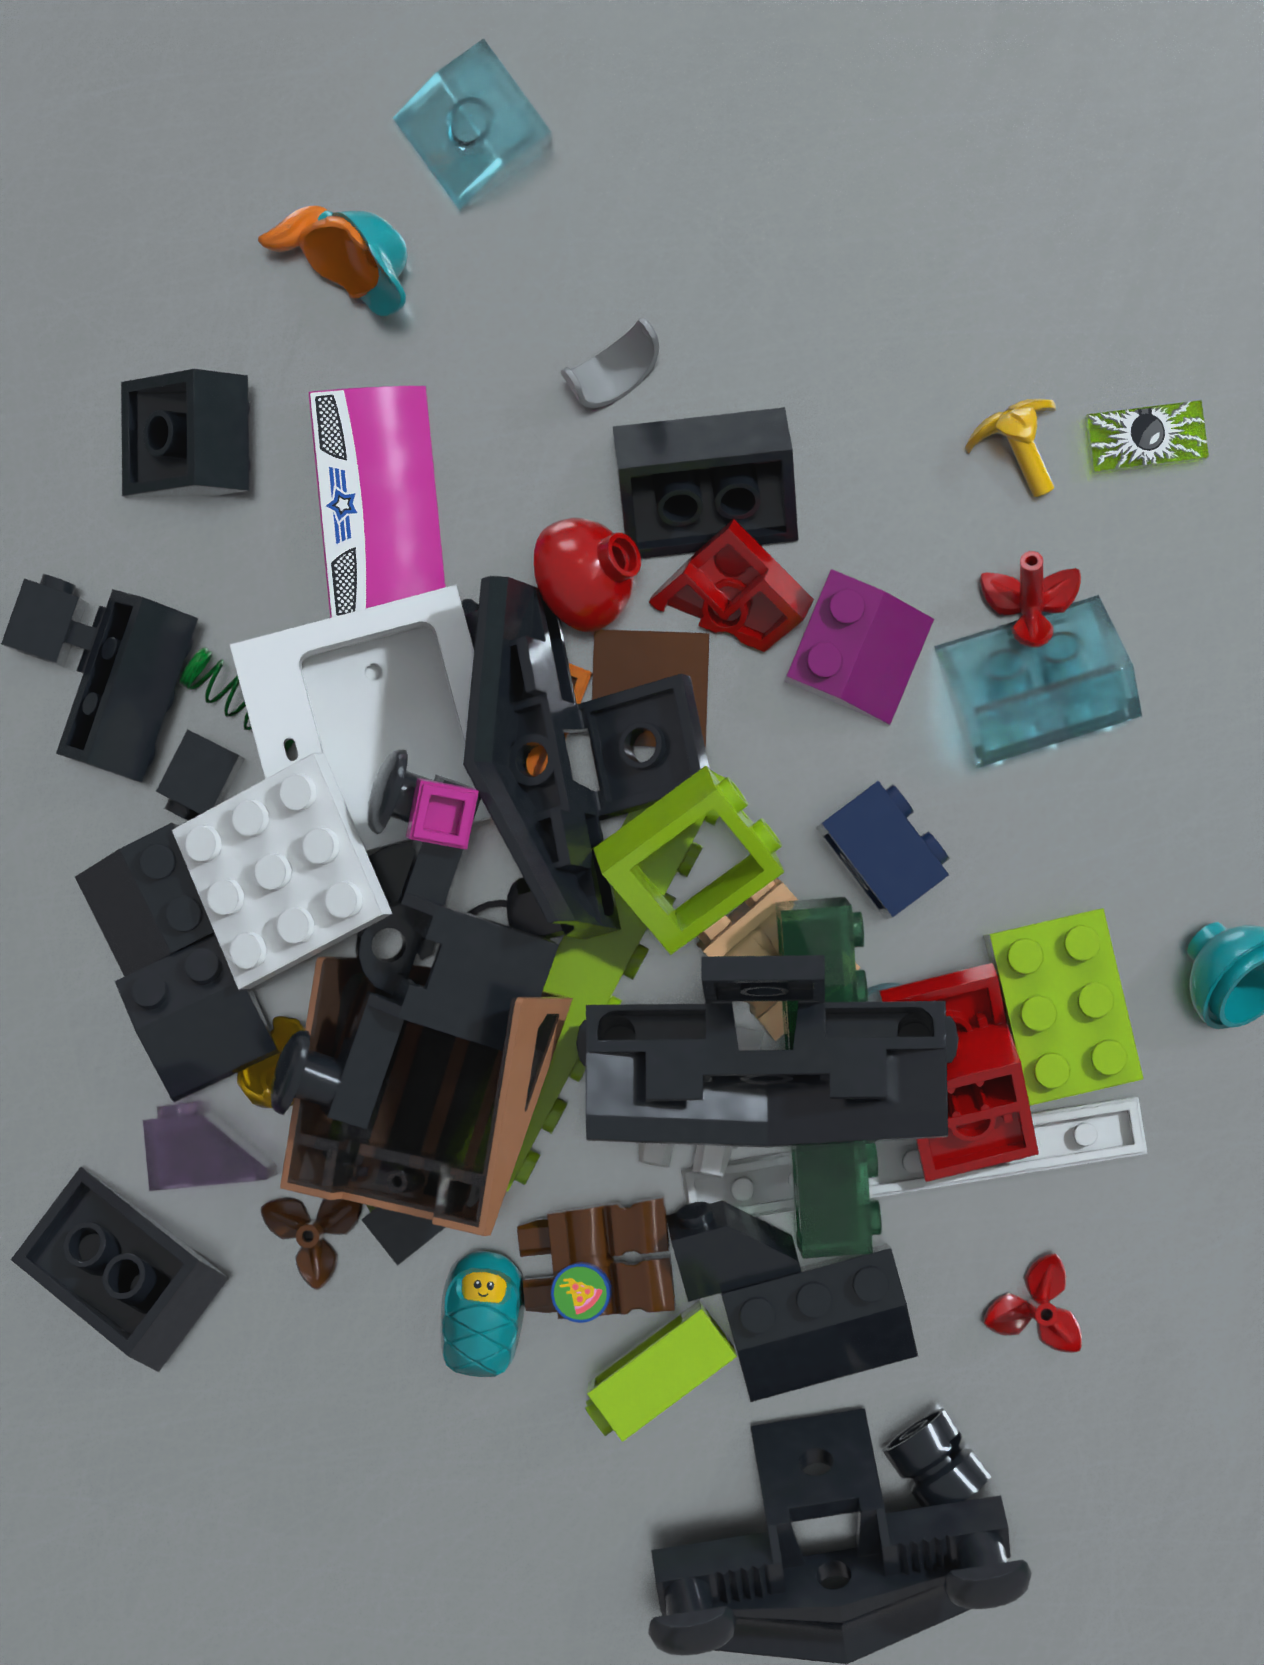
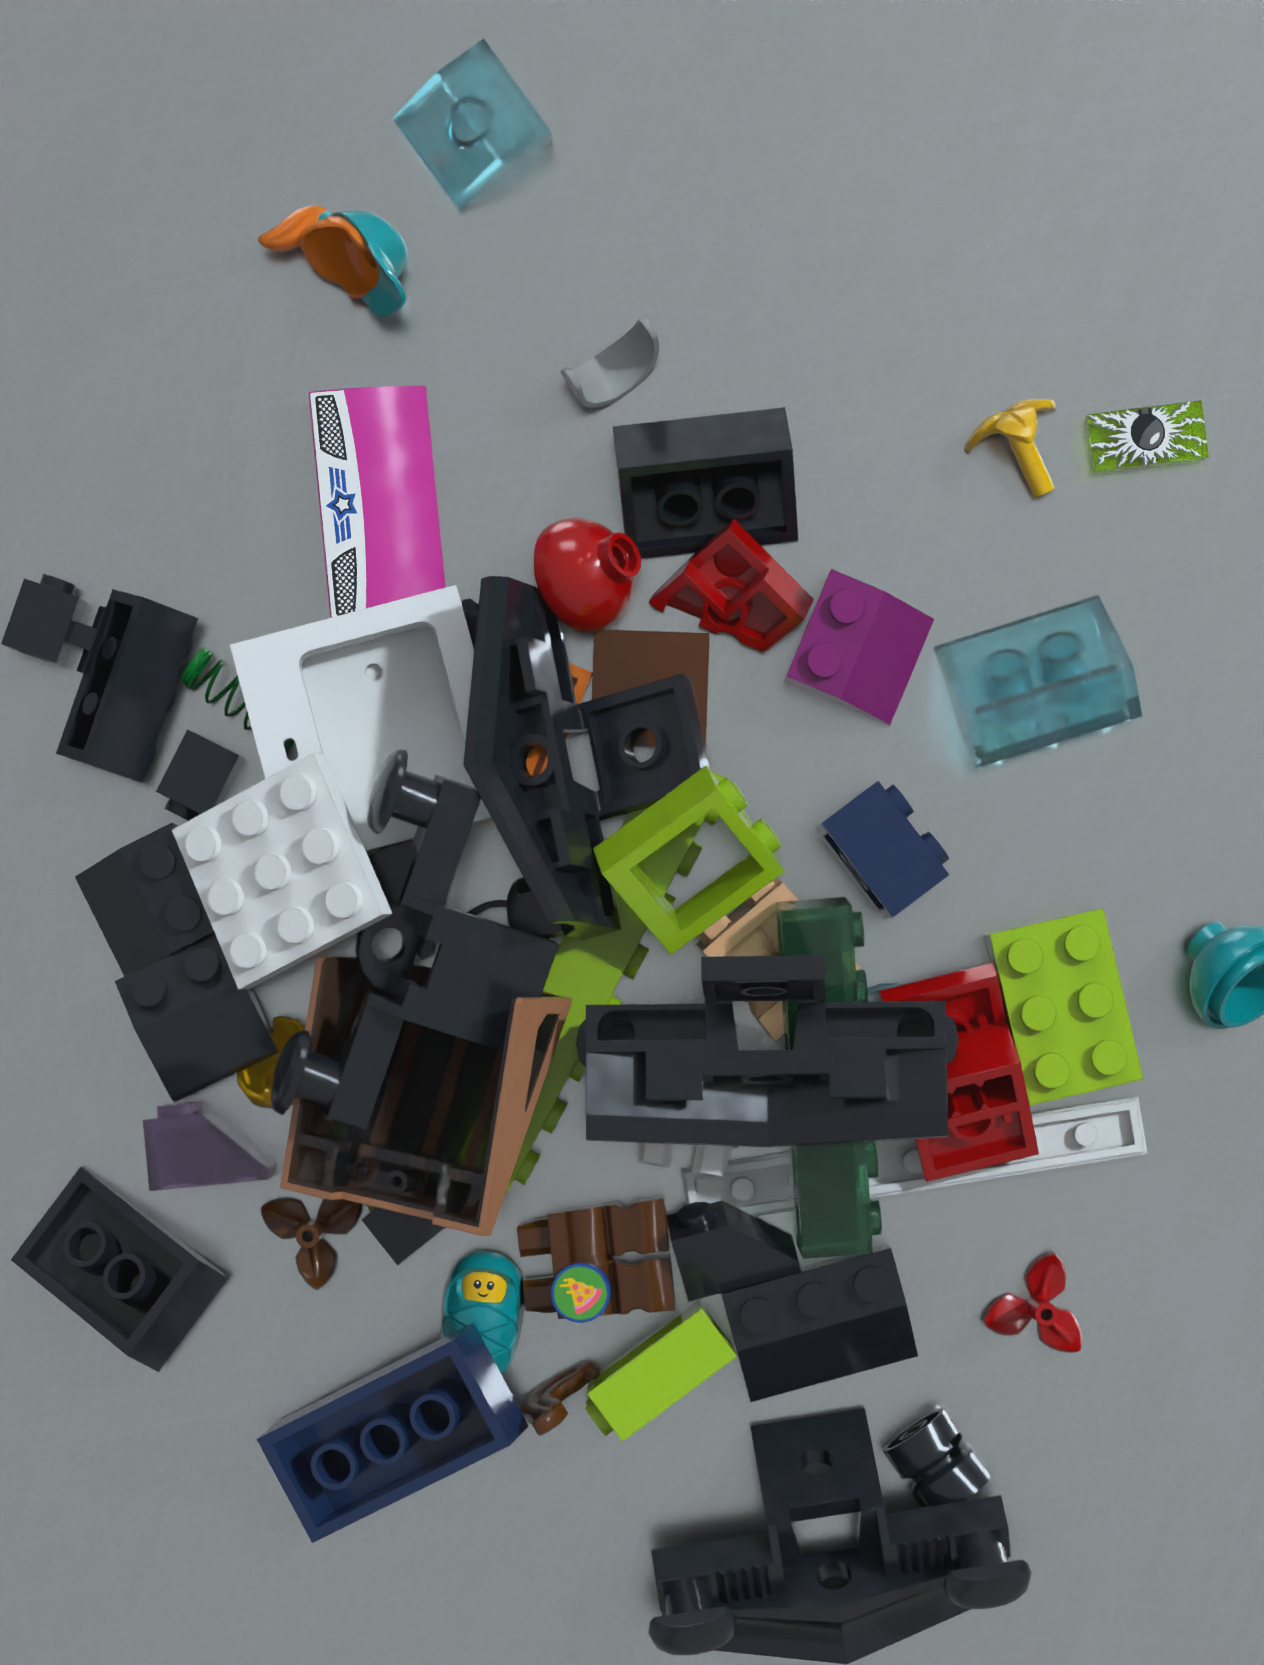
black slope [121,369,250,497] -> none
dark pink tile [406,778,479,850] -> none
red plant [980,551,1081,647] -> none
none -> dark blue brick [256,1322,529,1543]
none -> reddish brown piece [520,1362,600,1436]

